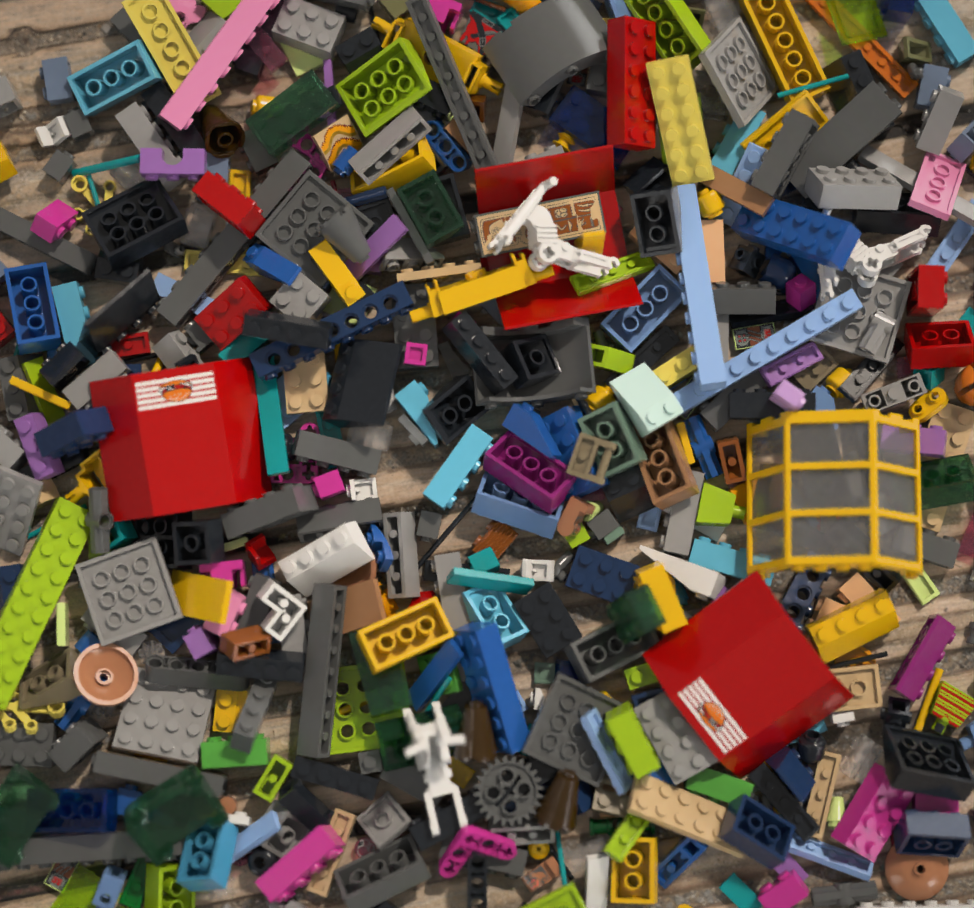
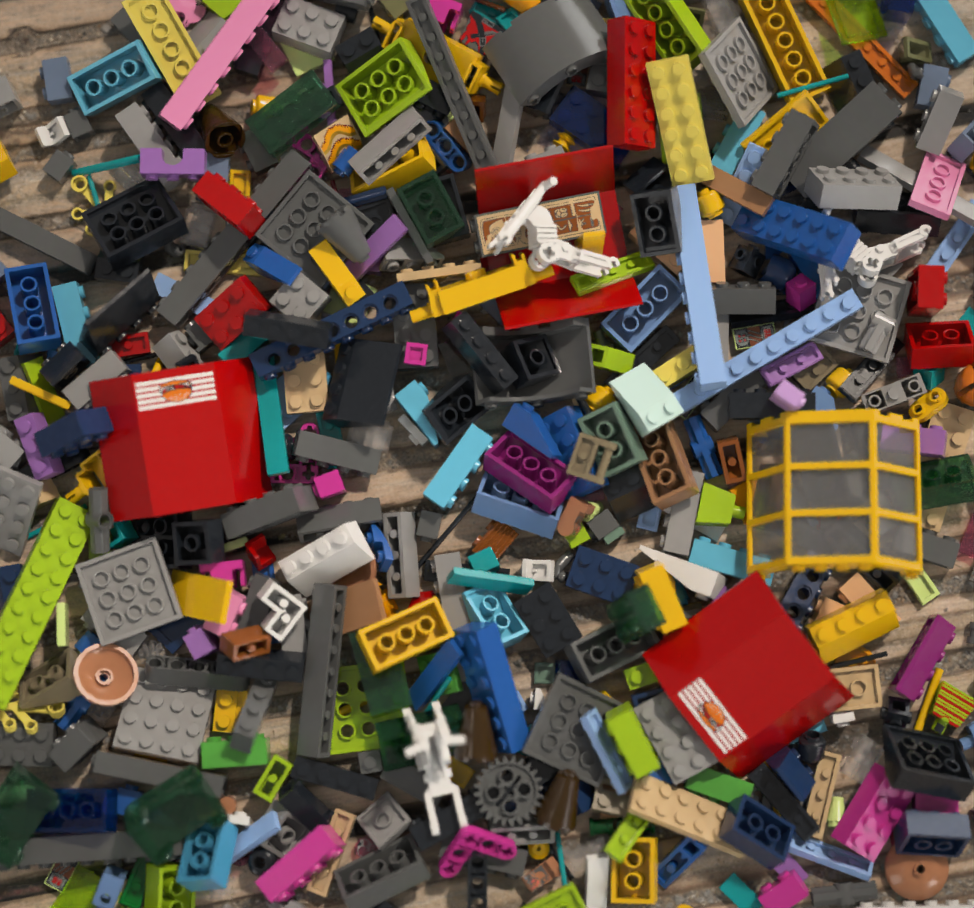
dark pink brick [30,199,79,244] -> none
white bracket [346,477,378,502] -> none
yellow tile [675,422,695,465] -> none

